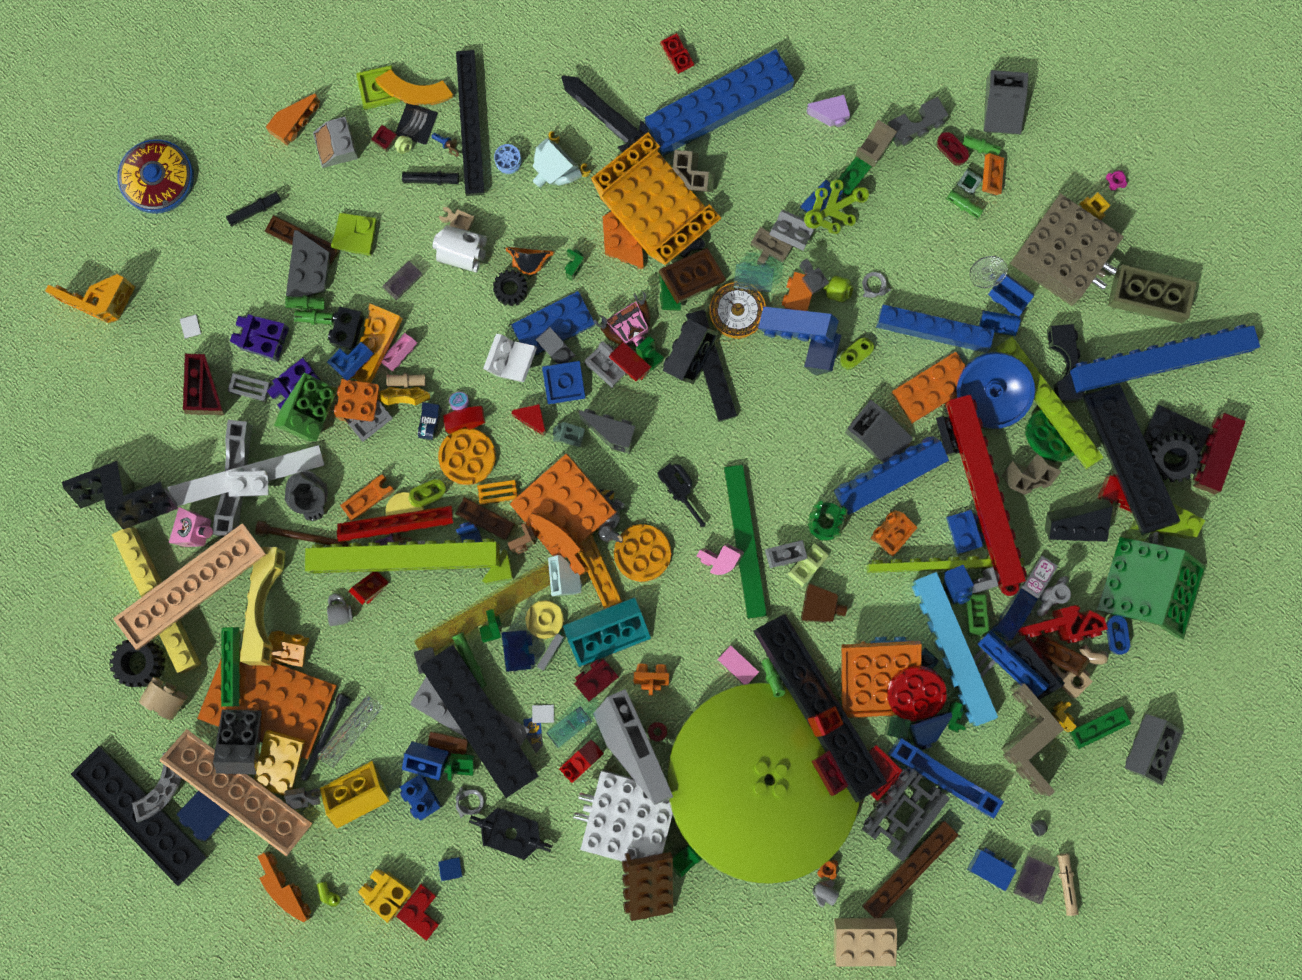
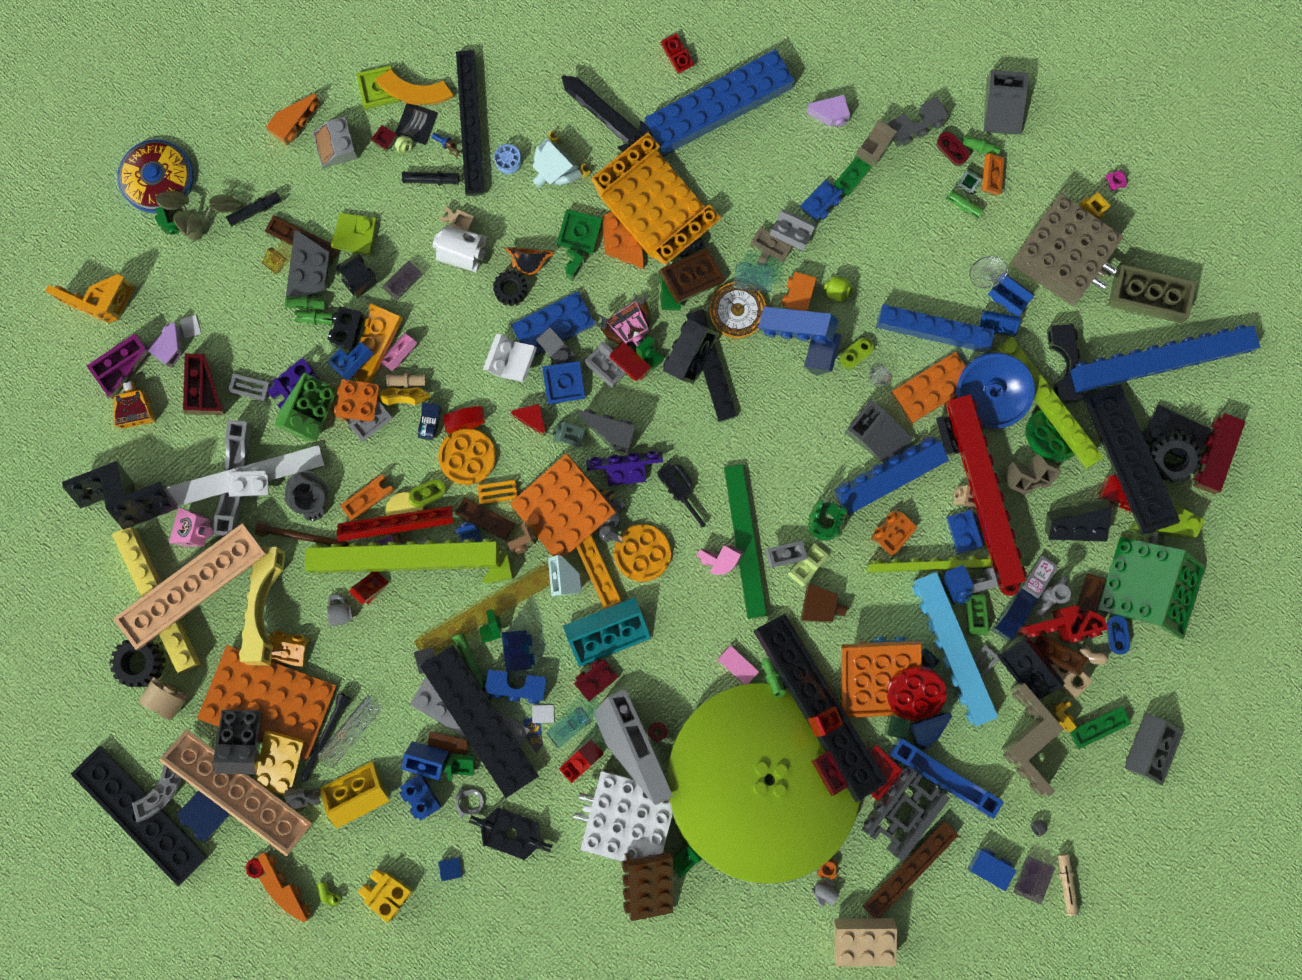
green plate [221,627,240,707] -> none
dark purple hips [230,314,289,362] -> none
red plate [396,884,440,941] -> none
tile [449,392,469,411] -> none
light yellow tile [525,600,564,639] -> none
orange slope [529,513,590,575] -> none
light grey tile [537,634,564,671] -> none
orange hips [634,663,669,696] -> none
dark tan brick [673,150,715,193] -> none
dark grey plate [799,259,829,295] -> none
lime plant [804,180,869,234] -> none
light grey piece [862,272,891,298] -> none
green bracket [947,701,966,733] -> none
blue tile [977,631,1049,697] -> none
none -> magenta wedge [86,334,150,399]
none -> torso [114,382,156,429]
none -> lavender slope [148,322,183,368]
none -> olive plant [155,191,244,240]
none -> green bracket [155,207,180,235]
none -> red plate [246,858,265,878]
none -> clear yellow plate [262,247,286,274]
none -> black brick [335,253,377,299]
none -> blue arch [485,670,548,704]
none -> green plate [556,209,603,255]
none -> dark purple bracket [586,450,663,486]
none -> clear cone [867,363,892,387]
none -> tan bracket [953,485,976,509]
none -> reddish brown tile [1077,573,1106,613]

